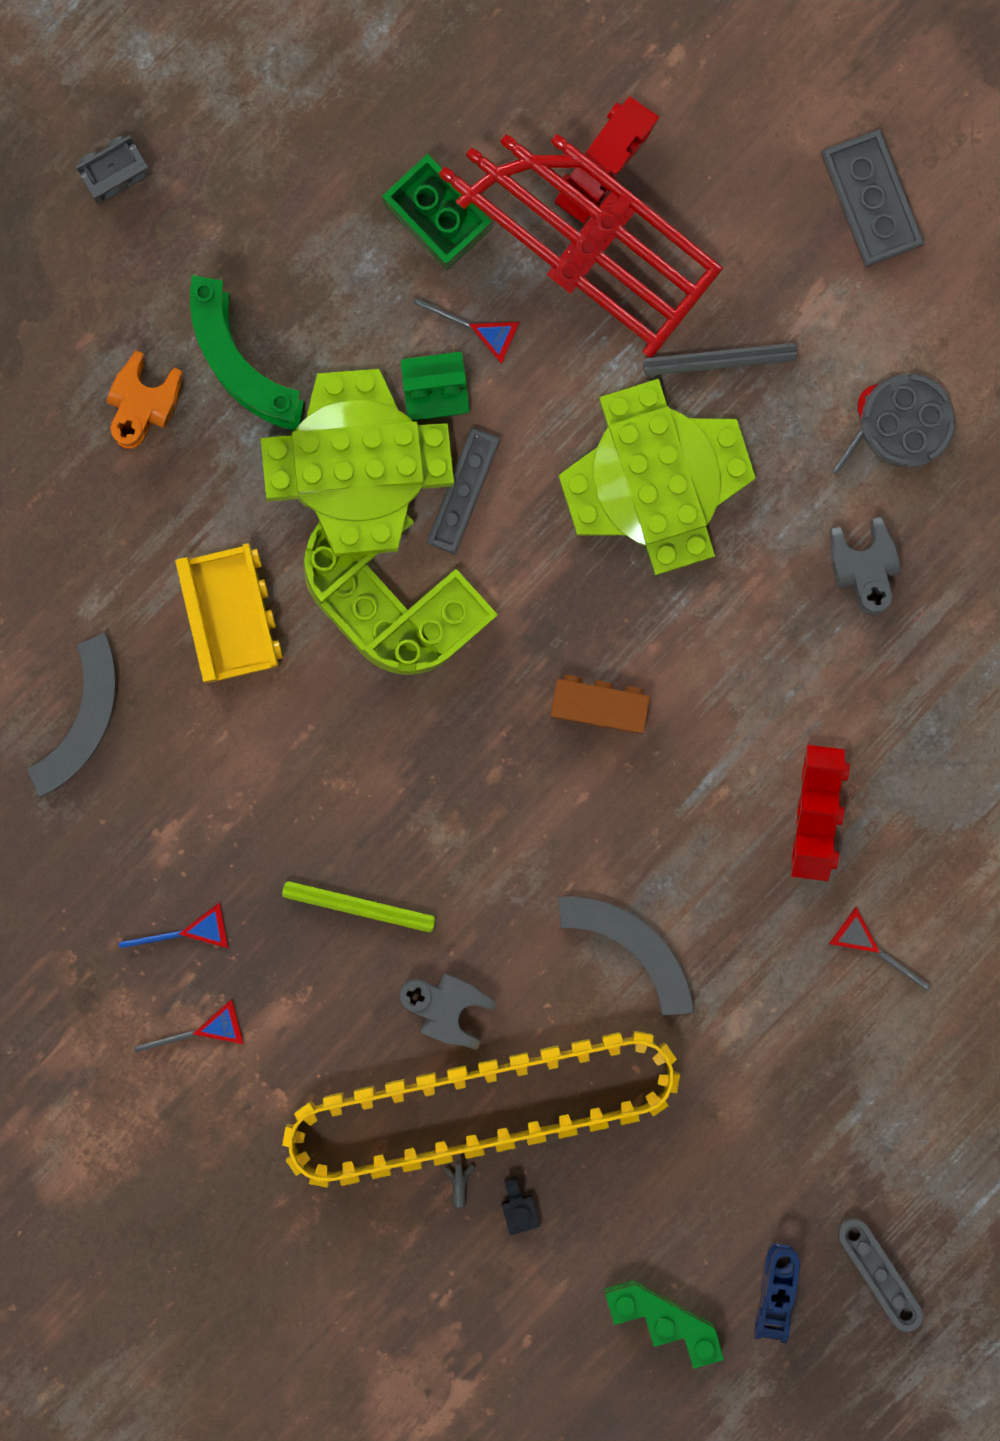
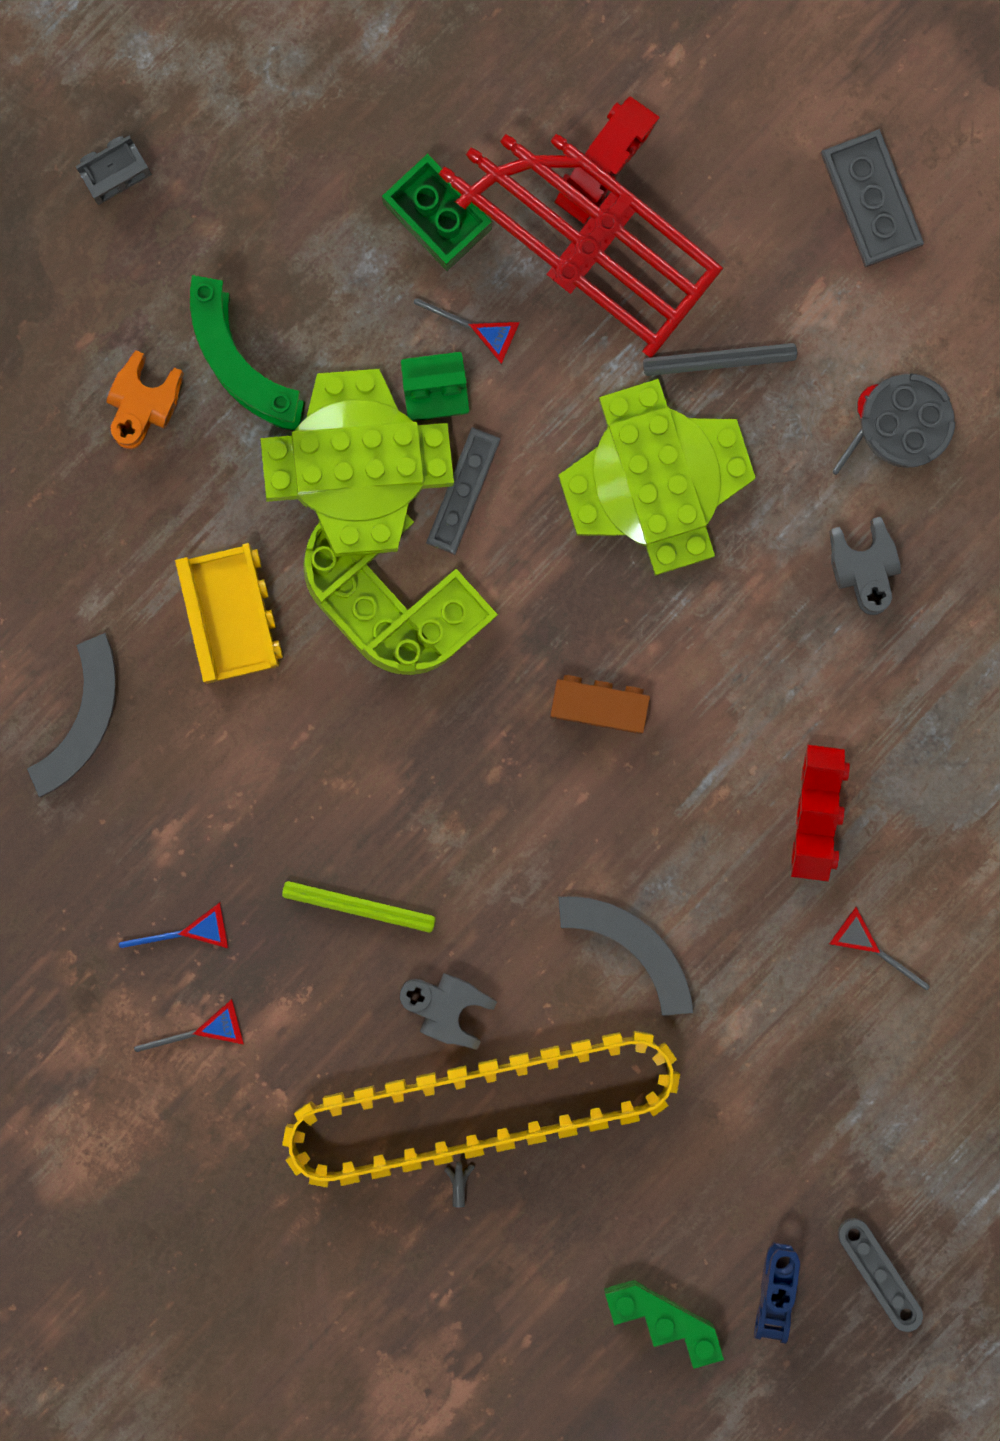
black plate [501,1176,540,1236] -> none

